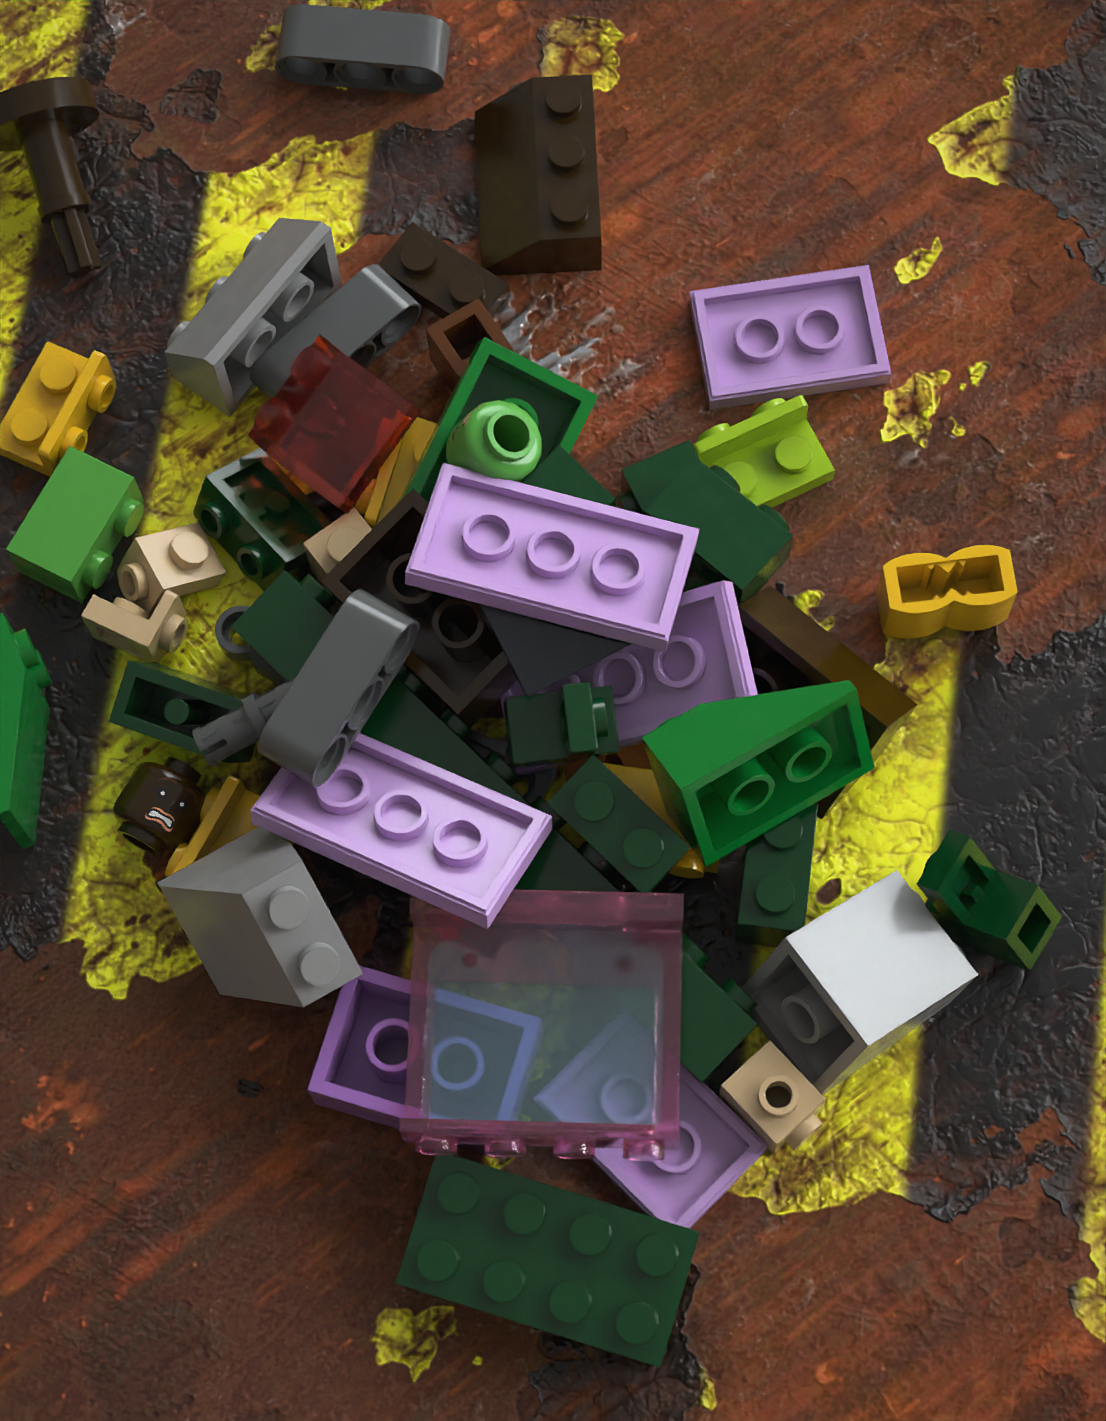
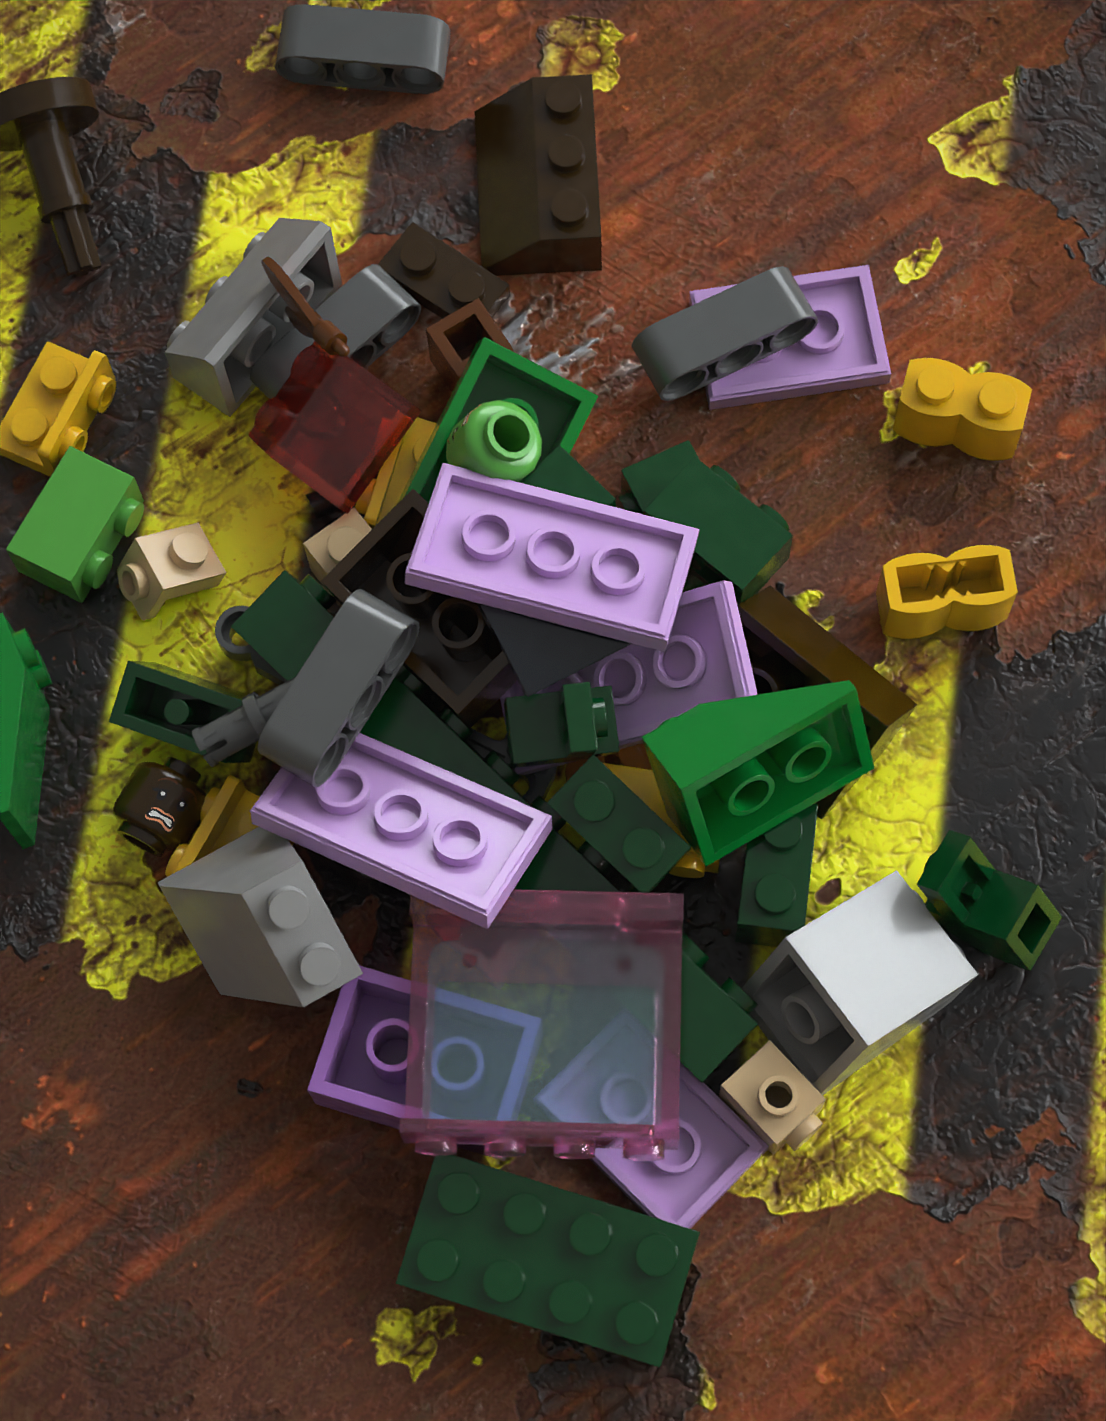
tan bracket [81,590,188,664] -> none
dark green bracket [193,447,332,591] -> none
lime bracket [692,395,835,508] -> none
none -> reddish brown piece [261,256,350,357]
none -> dark grey beam [631,266,819,401]
none -> yellow brick [893,358,1032,461]

